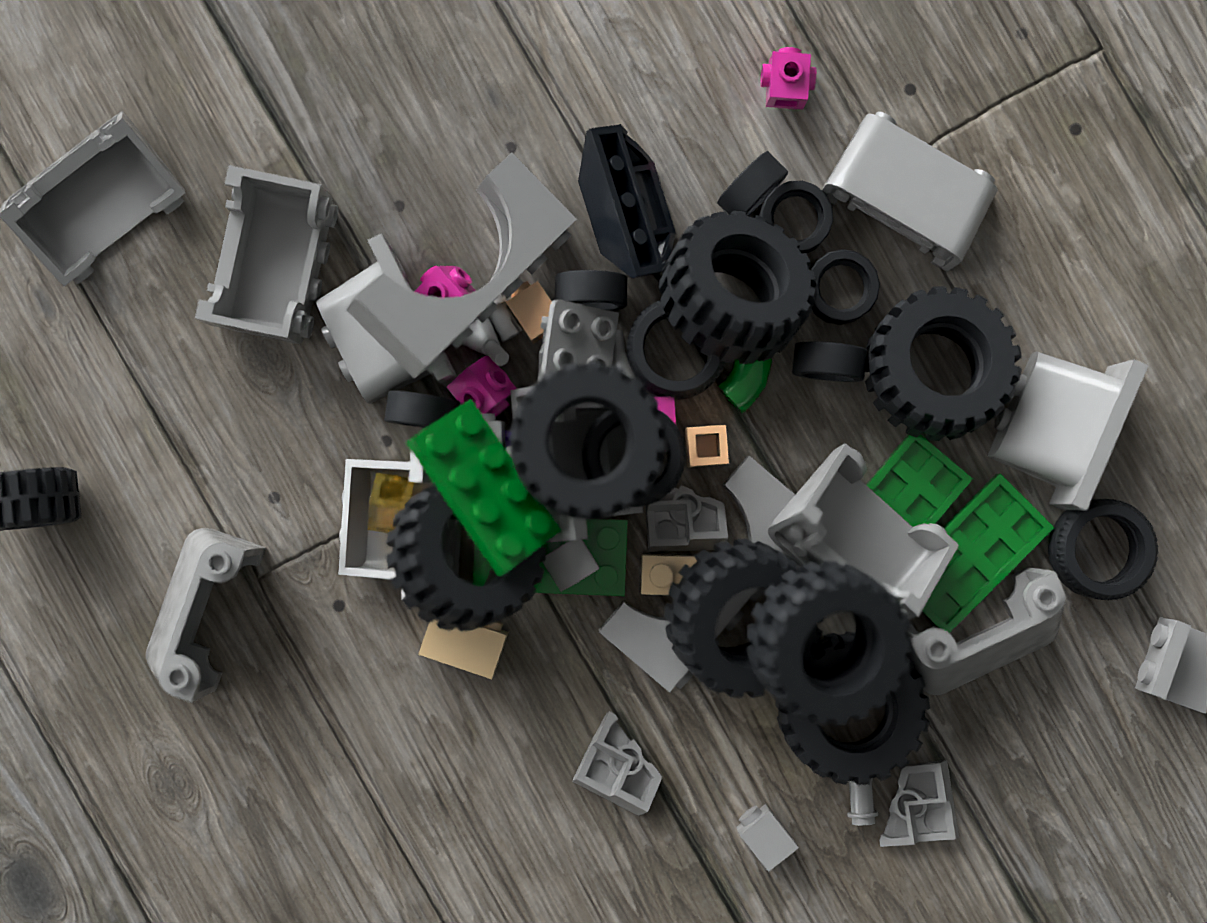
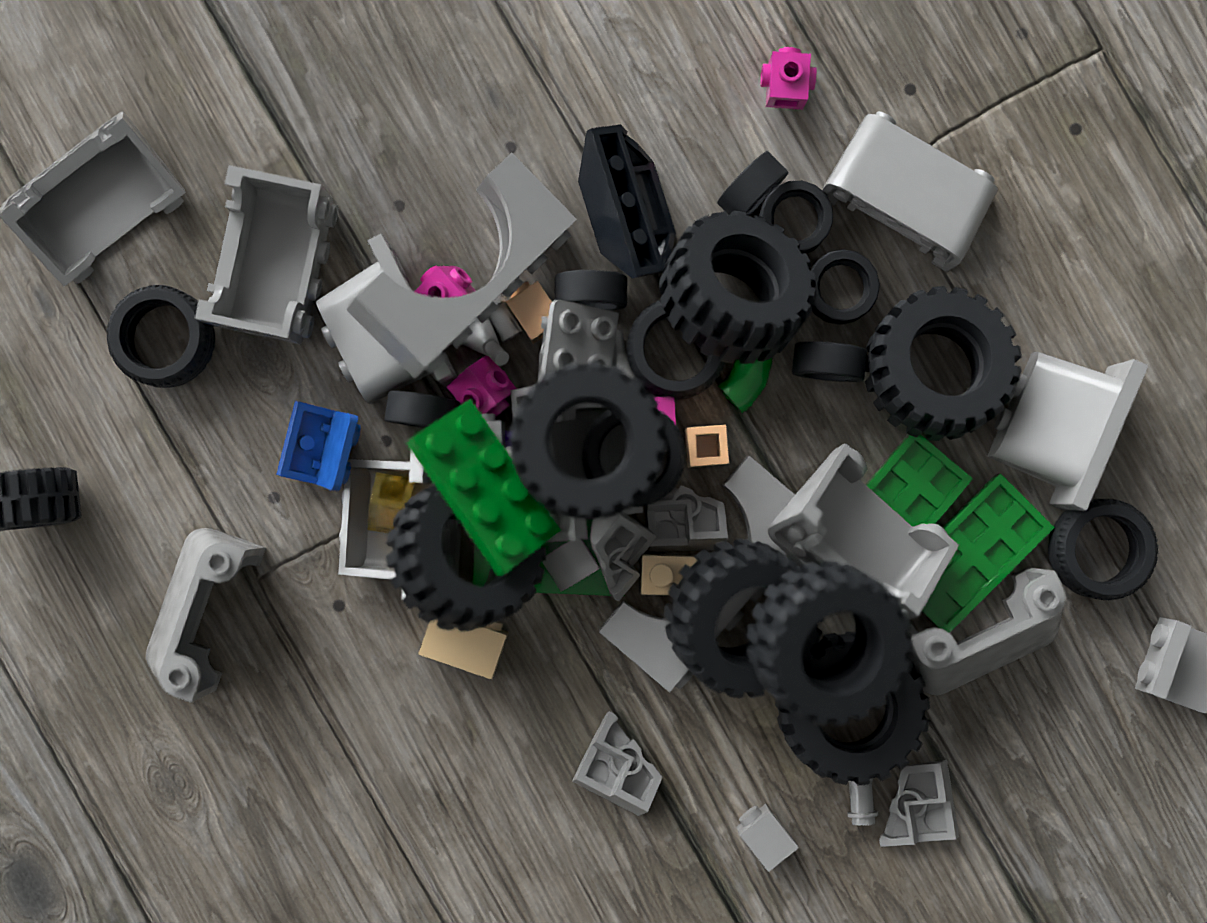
none -> black tyre [106,285,215,388]
none -> blue bracket [276,401,361,491]
none -> light grey slope [590,511,657,601]

